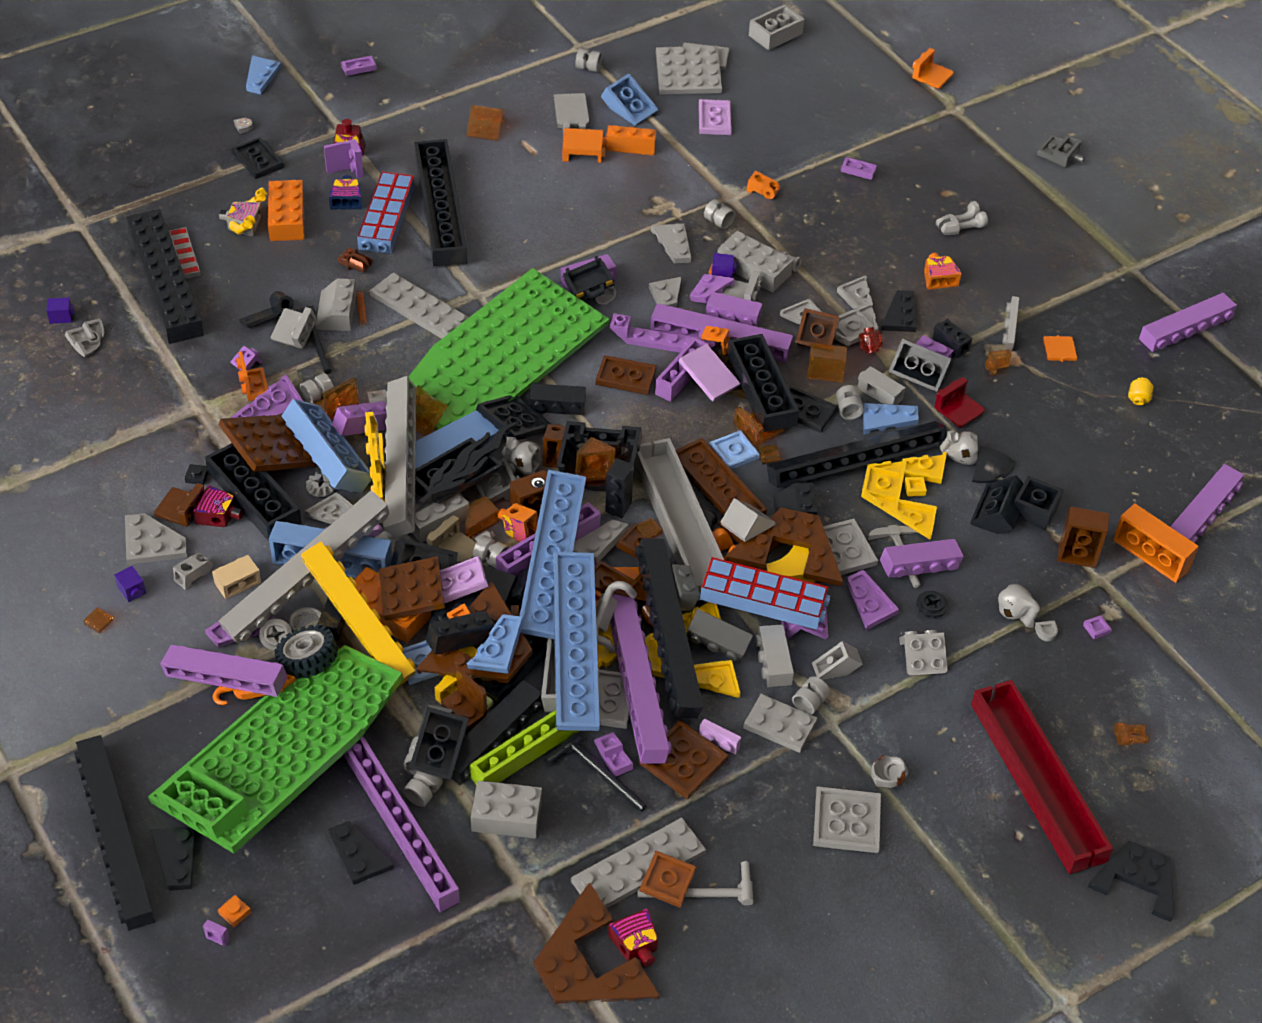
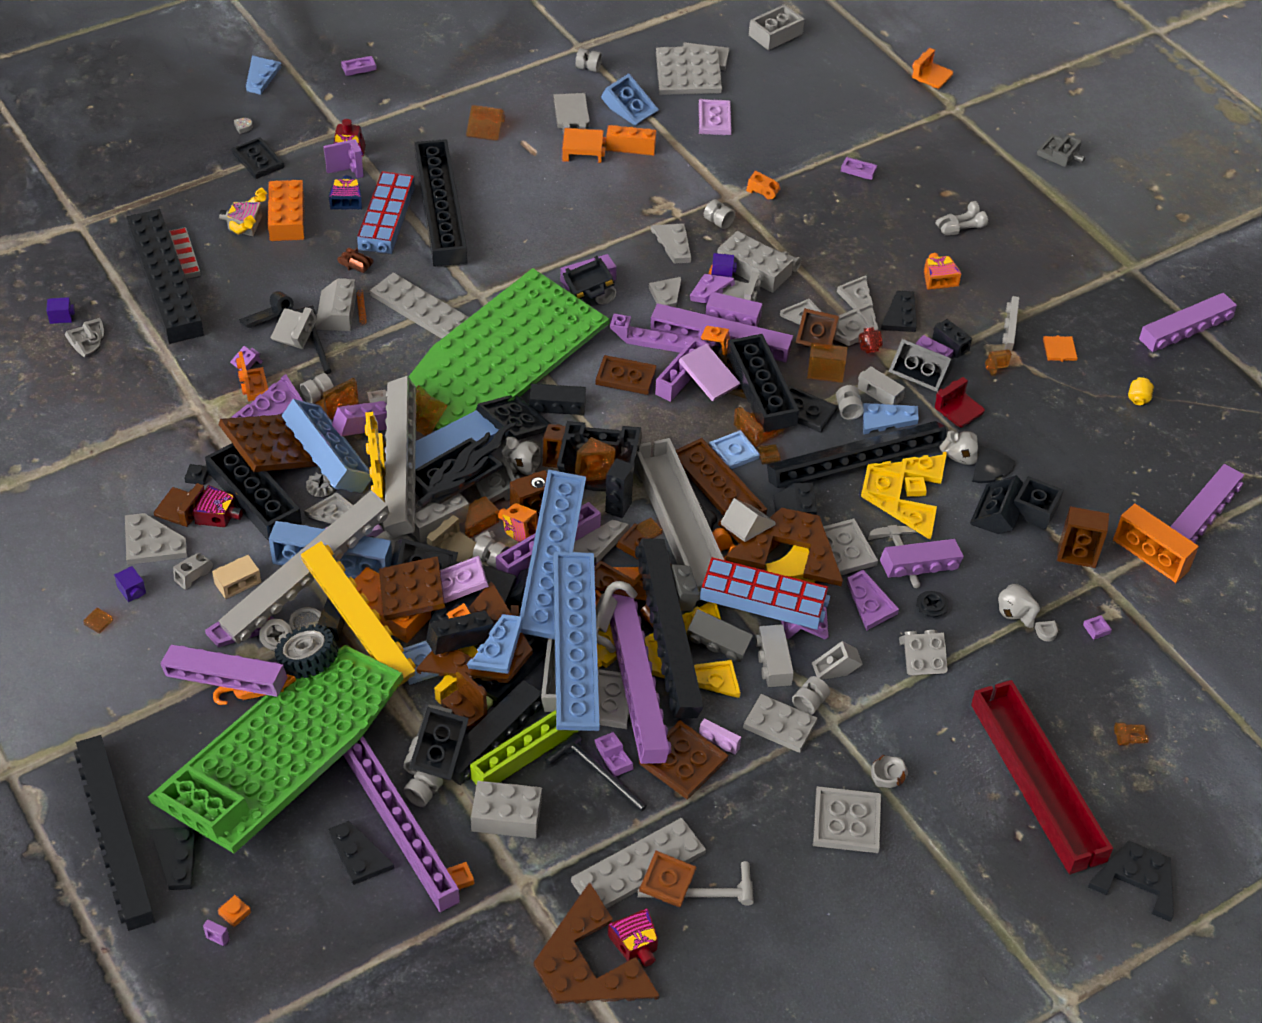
none -> orange plate [446,862,474,889]

